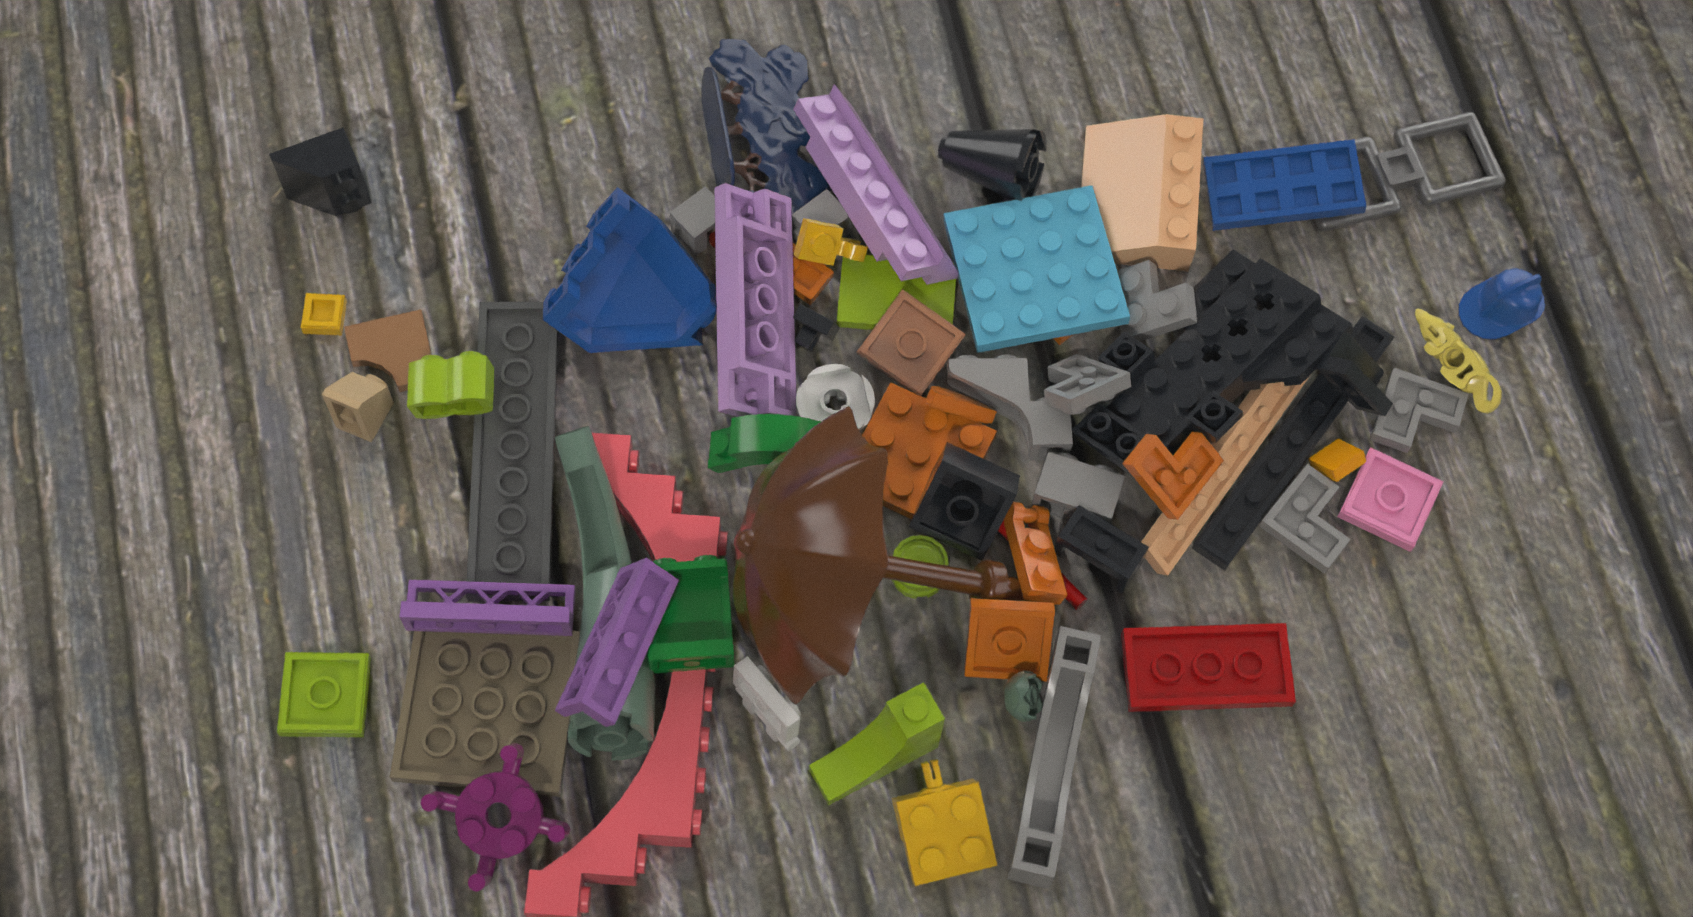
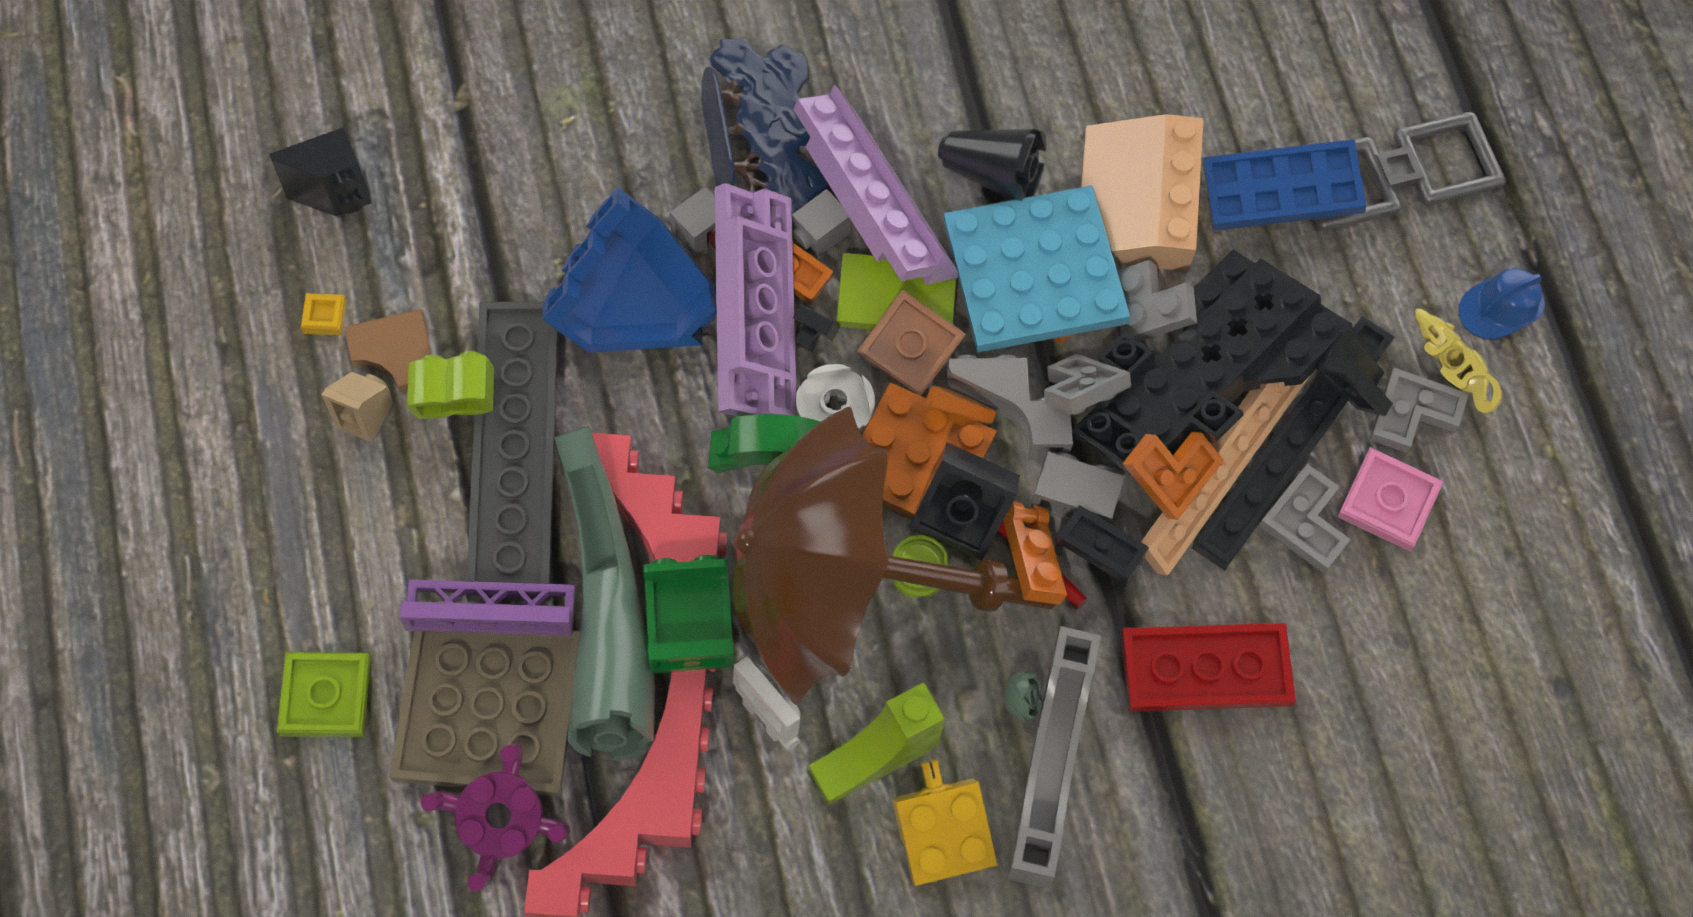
medium lavender fence [555,558,679,727] -> none
yellow plate [793,218,868,266] -> none
orange plate [964,598,1055,682] -> none
light orange tile [1308,438,1367,482] -> none

